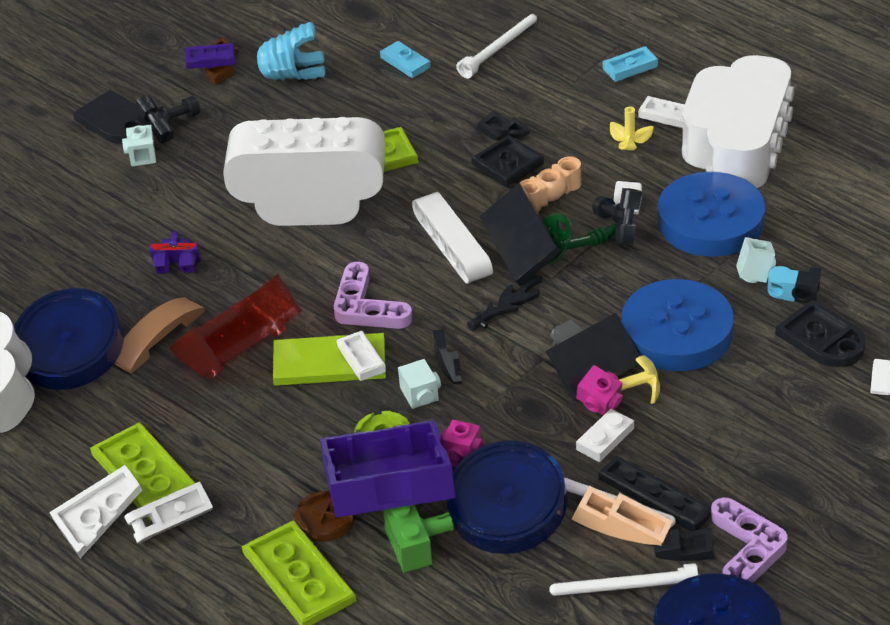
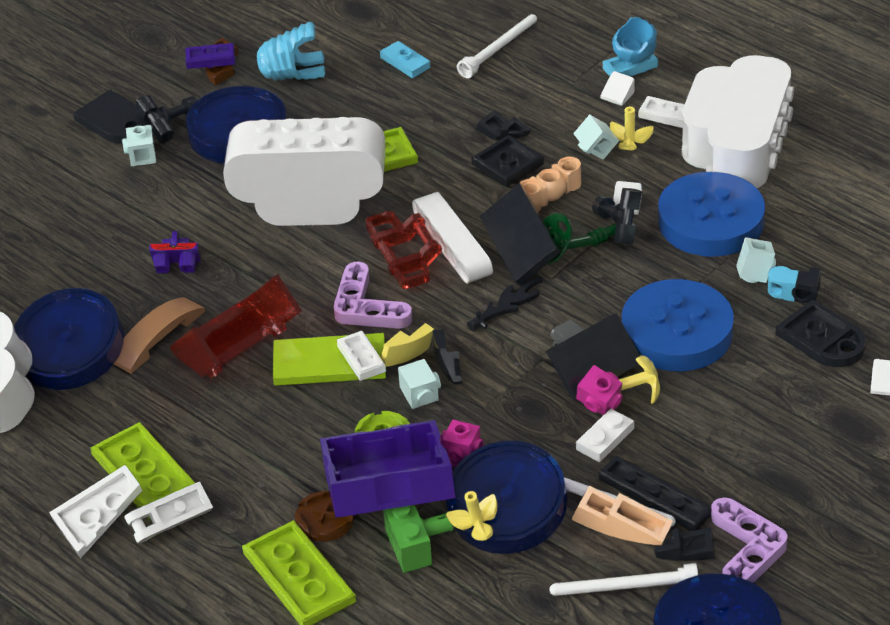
none -> clear blue brick [186,86,287,164]
none -> clear red bar [365,211,442,289]
none -> light yellow slope [381,323,434,367]
none -> light yellow plant [447,491,498,541]
none -> light aqua brick [574,114,619,160]
none -> white slope [601,71,635,106]
none -> dark azure hair [612,17,657,64]

